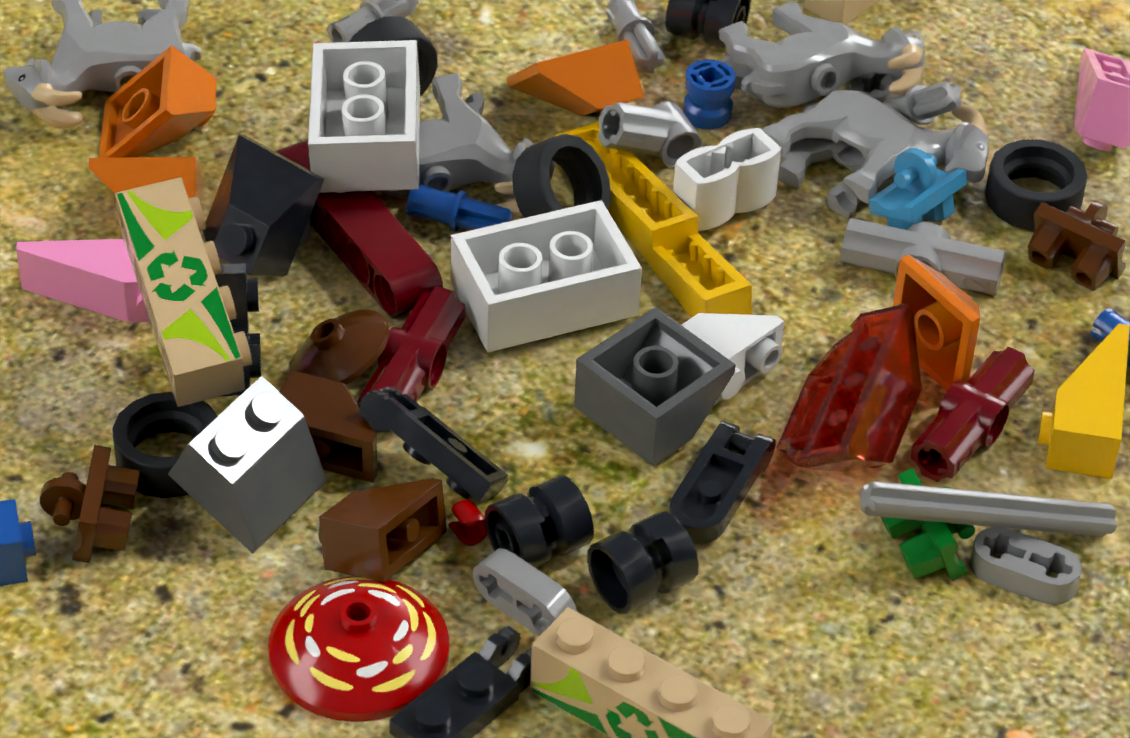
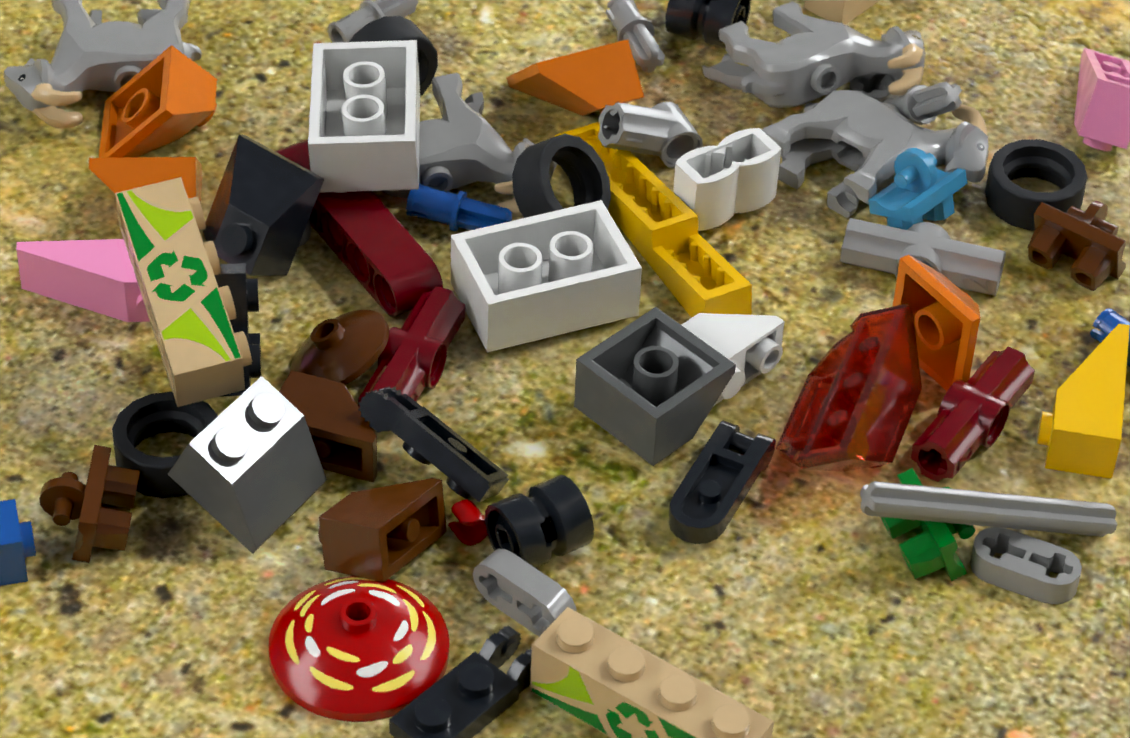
black wheel [587,511,699,614] -> none
blue wheel [683,59,735,129] -> none

